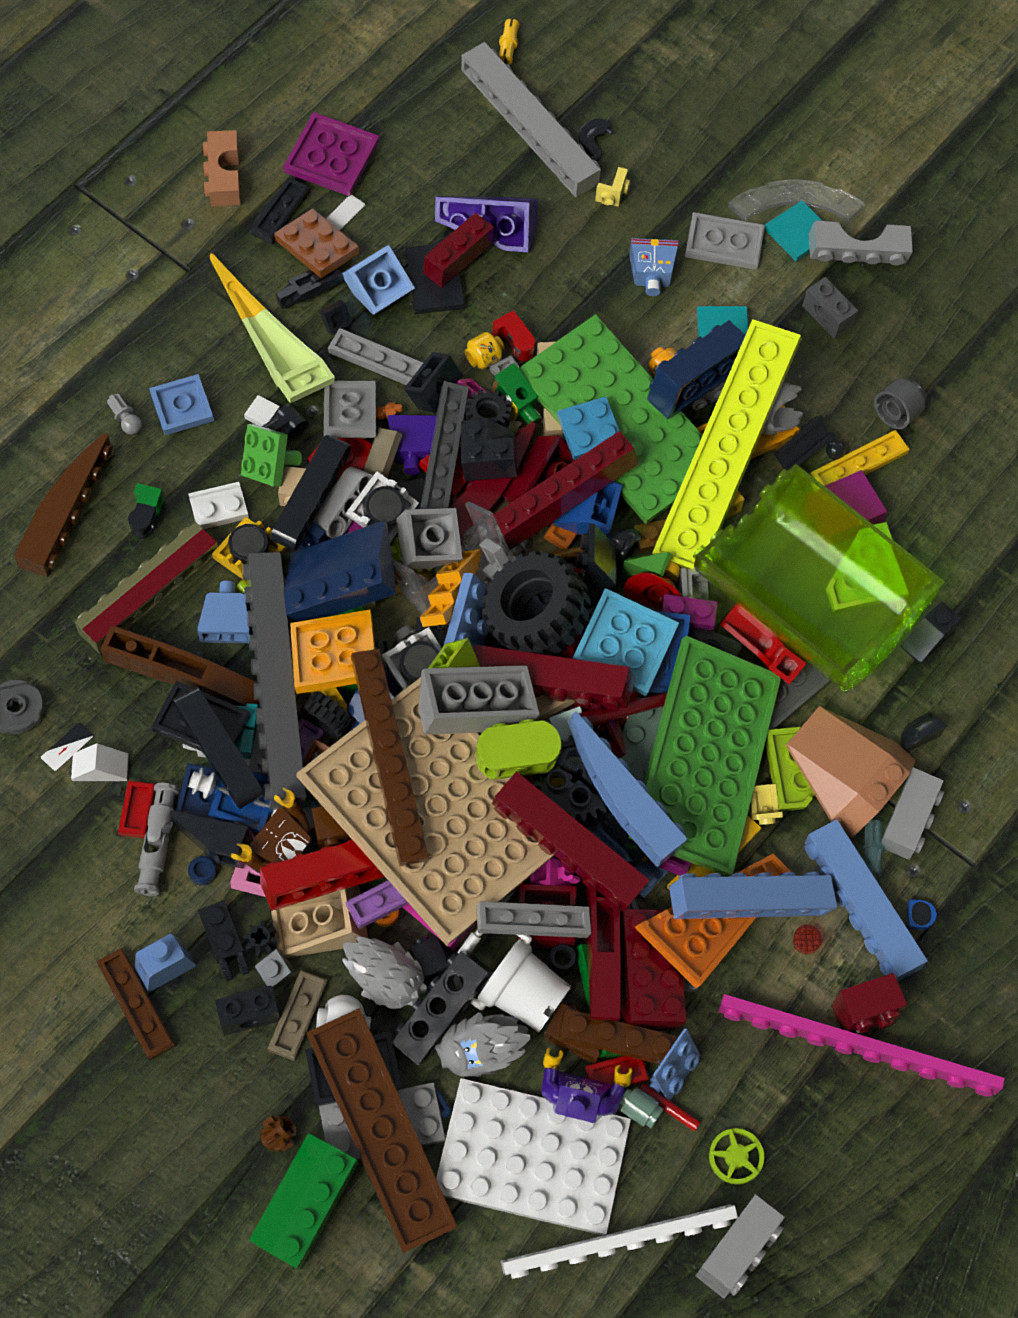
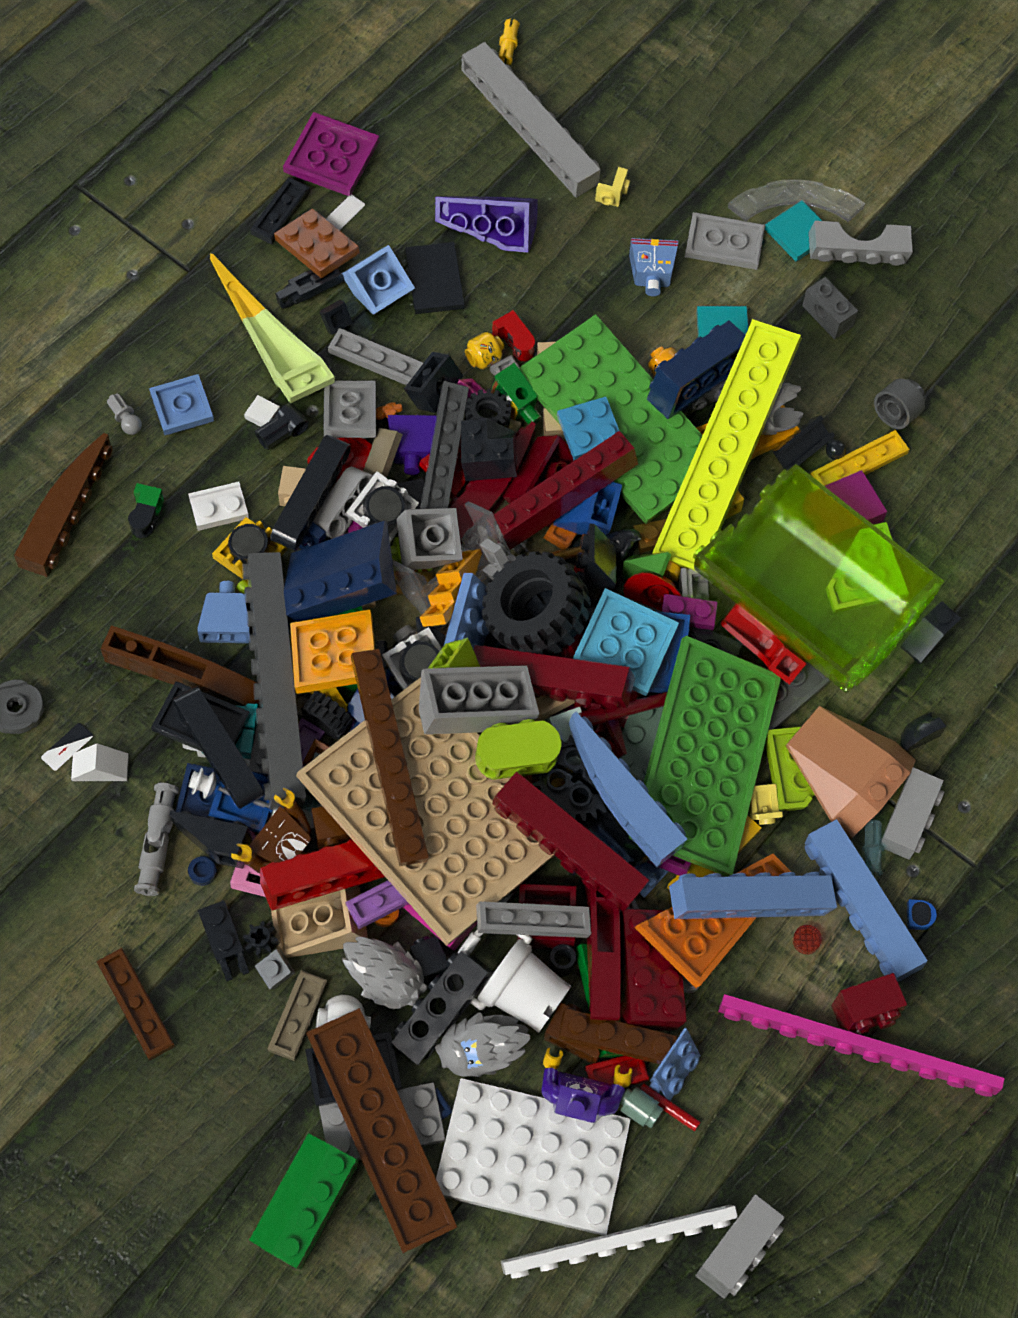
brick [75,522,218,654] -> none
red tile [118,780,156,838] -> none
medium blue torso [135,933,196,993] -> none
nougat arch [203,130,240,206] -> none
black brick [215,985,280,1036] -> none
bright green plate [241,424,302,486] -> none
reddish brown gear [260,1114,297,1153] -> none
dark red brick [424,212,494,288] -> none
dark pink brick [529,858,580,886] -> none
black piece [578,118,614,162] -> none
lime wheel [709,1128,764,1184] -> none

